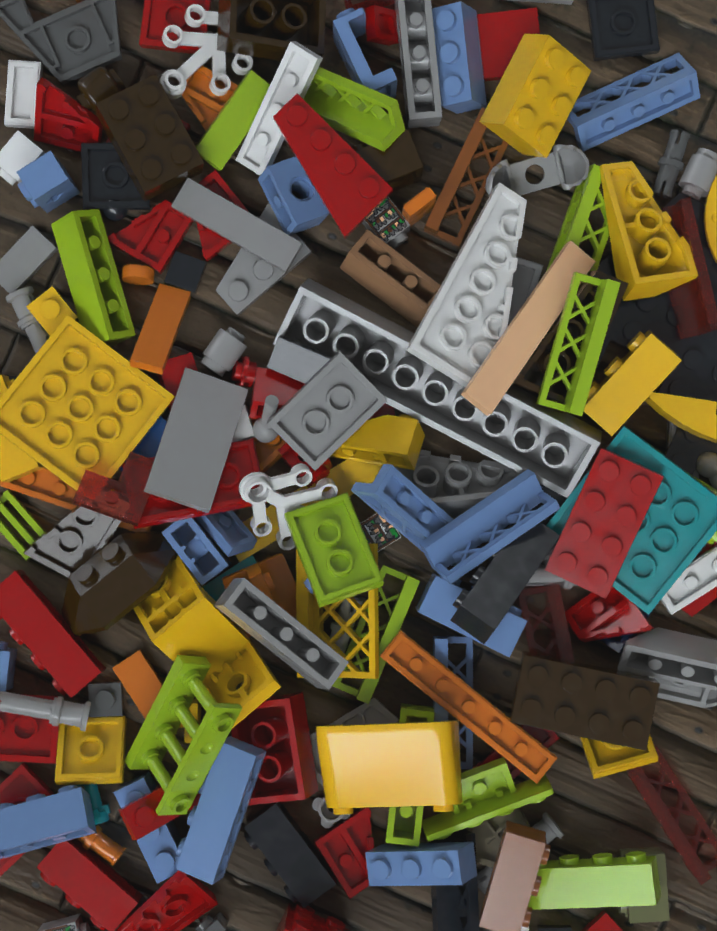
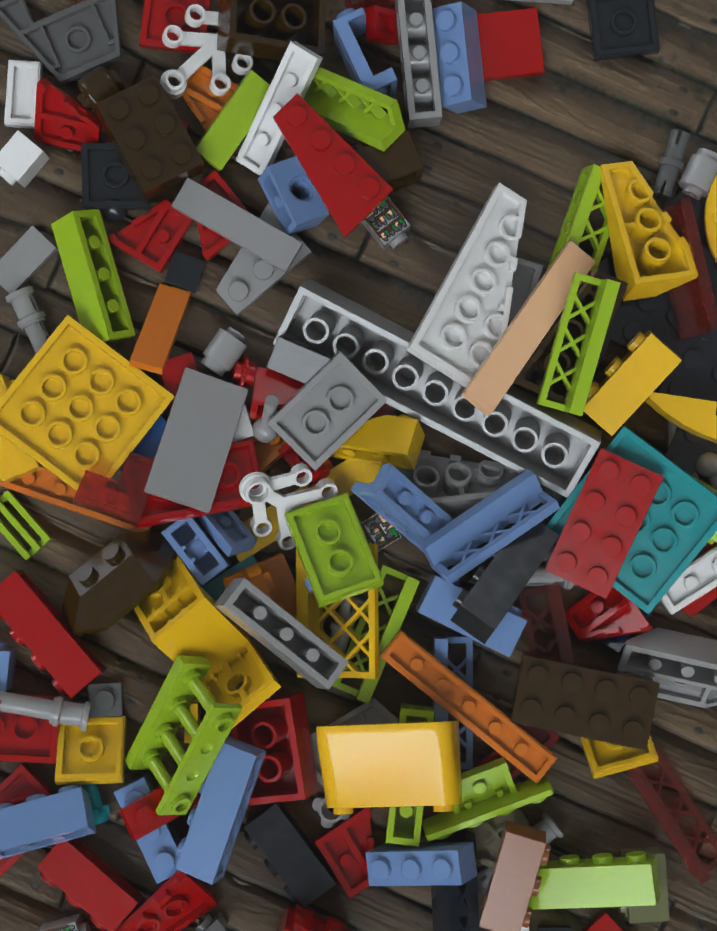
medium blue brick [17,151,80,213] -> none
wing [23,486,130,578] -> none
yellow bracket [26,286,78,336] -> none
orange pin [76,825,126,866] -> none
orange tile [112,649,163,719] -> none
orange tile [121,264,155,285] -> none
medium nougat brick [340,229,441,328] -> none
orange tile [402,187,437,227] -> none
dark orange fence [424,107,508,248] -> none
yellow brick [479,34,592,158] -> none
light grey piece [485,144,589,196] -> none
medium blue fence [567,52,700,152] -> none

